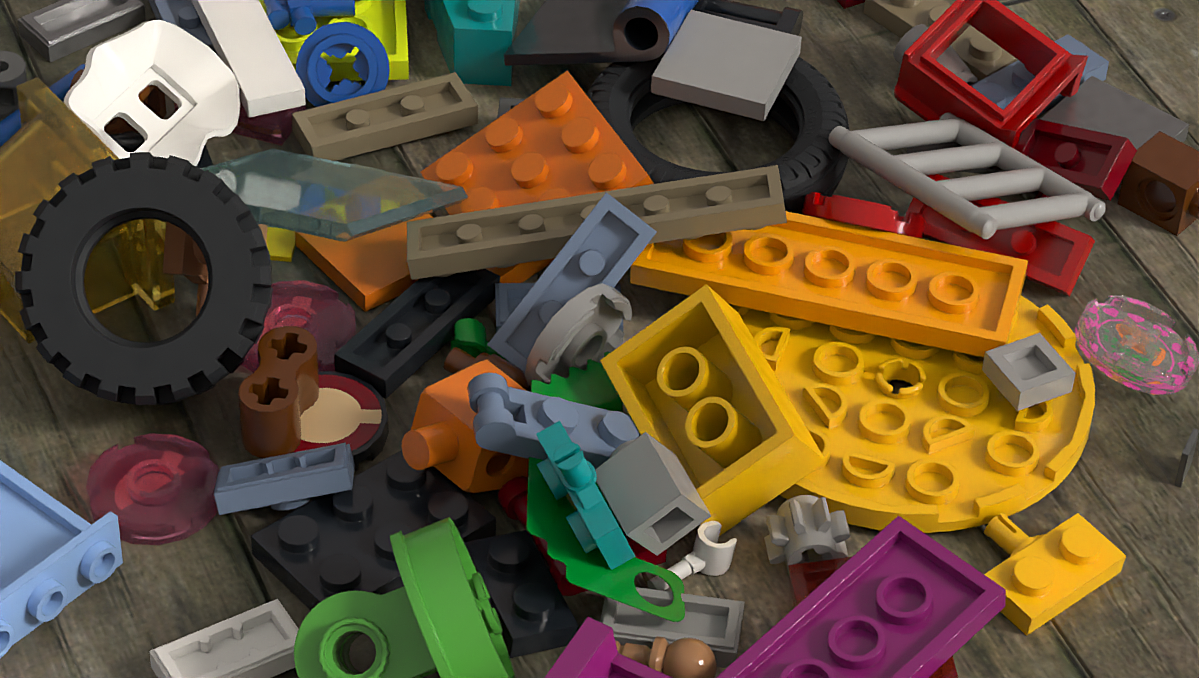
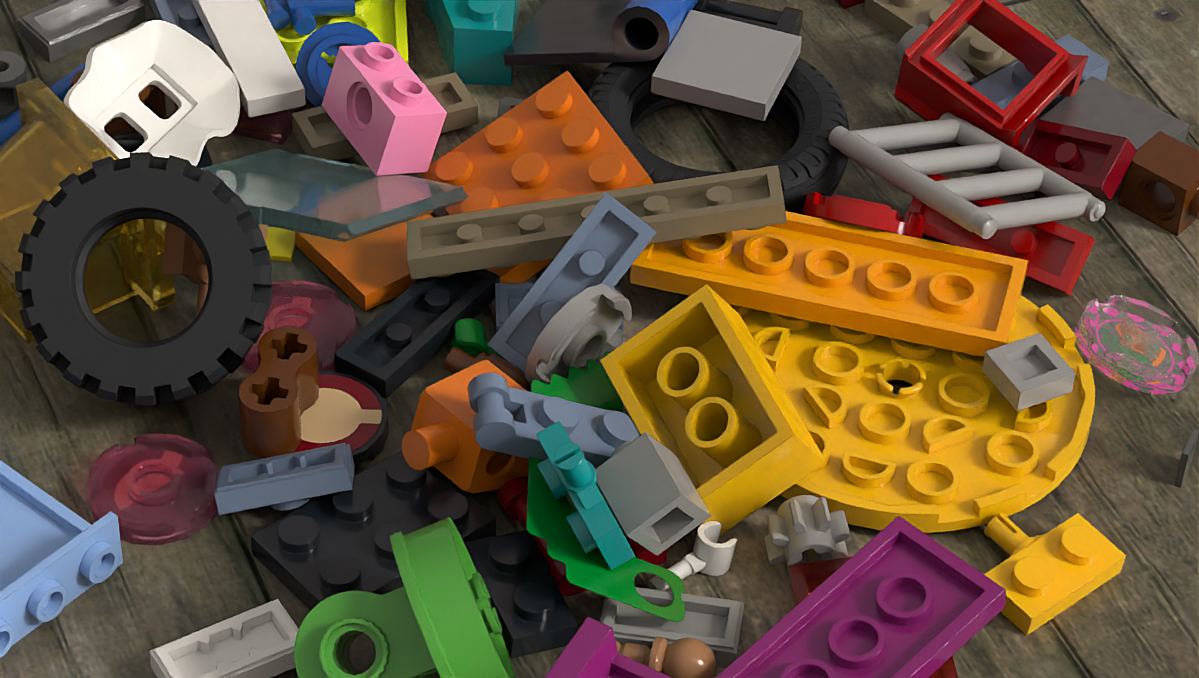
none -> bright pink brick [321,42,447,176]

